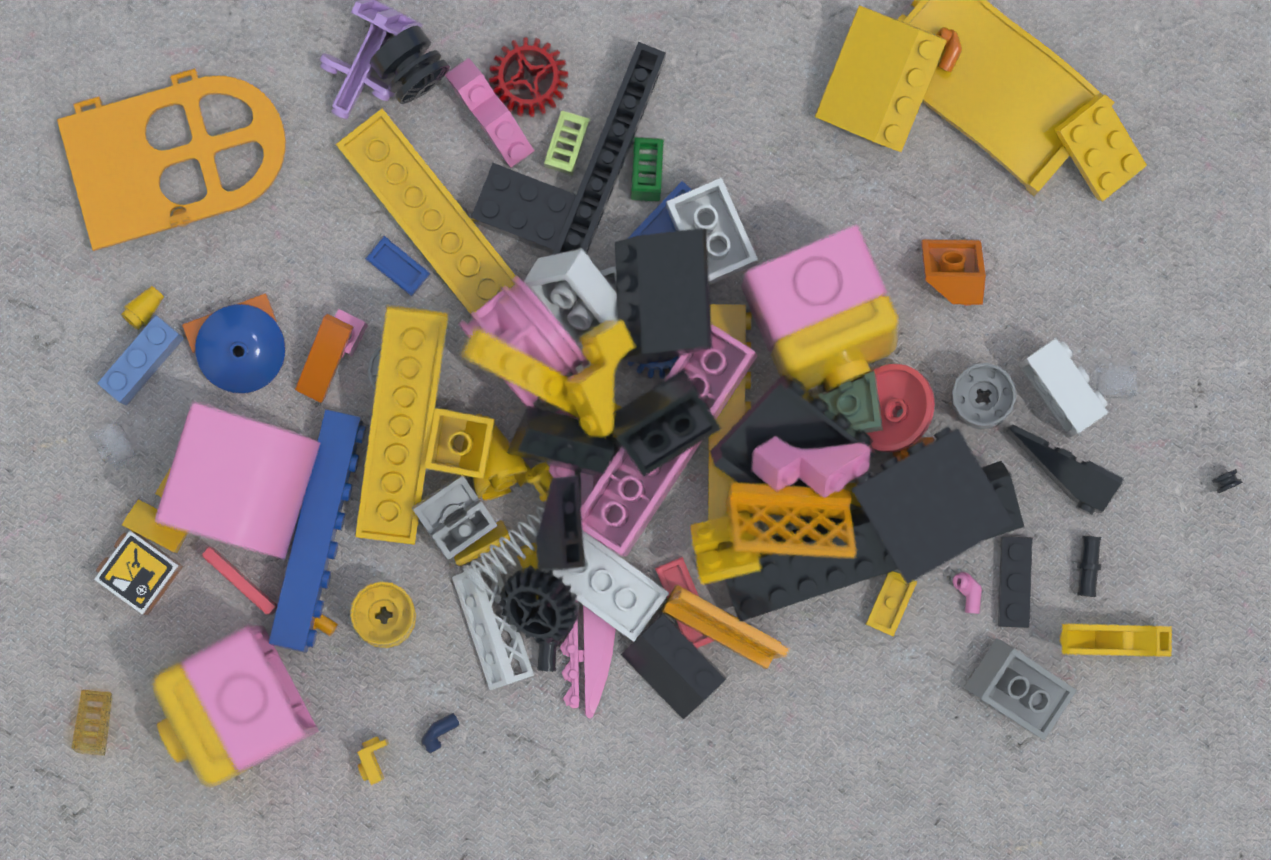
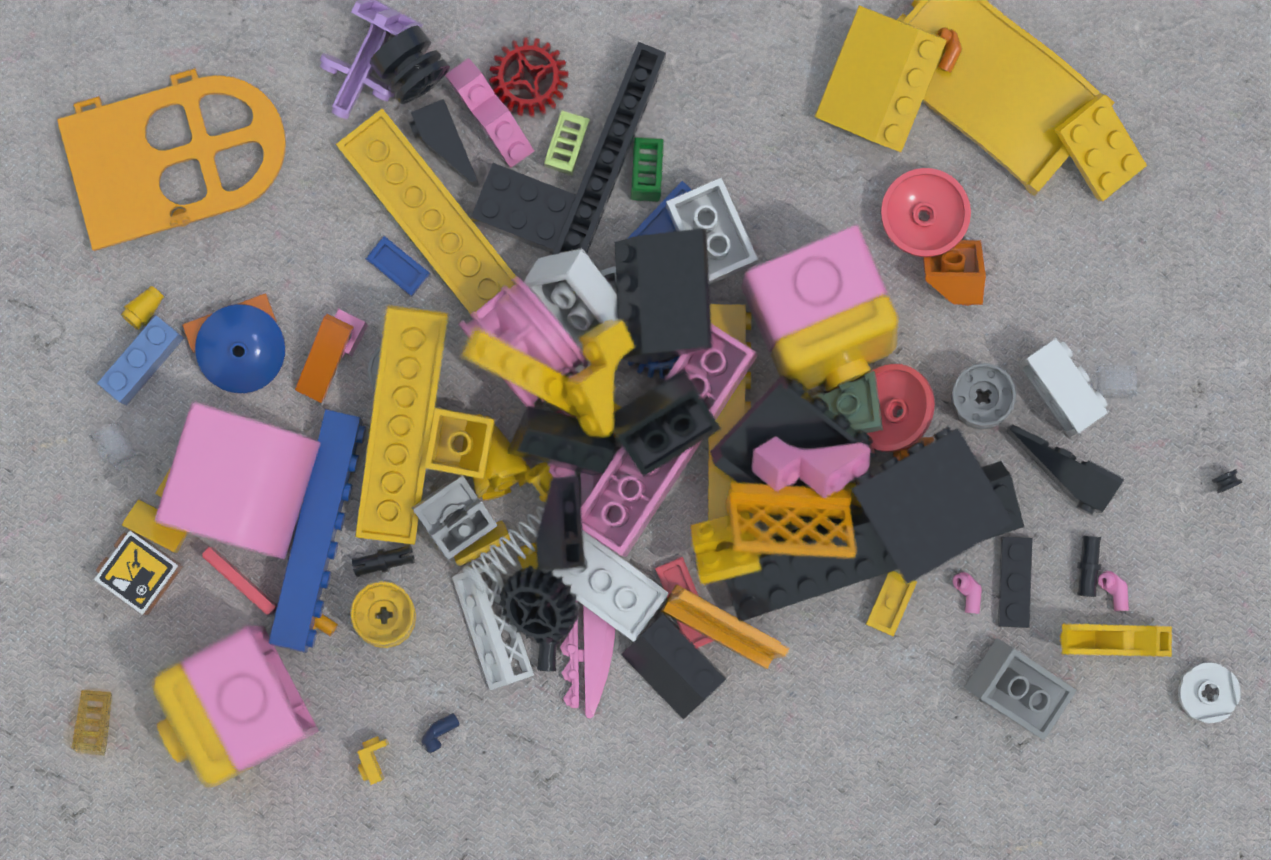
none -> black pin [352,544,415,577]
none -> black slope [409,99,479,187]
none -> coral dish [881,168,971,257]
none -> bright pink arm [1098,571,1129,611]
none -> white plate [1178,663,1241,723]

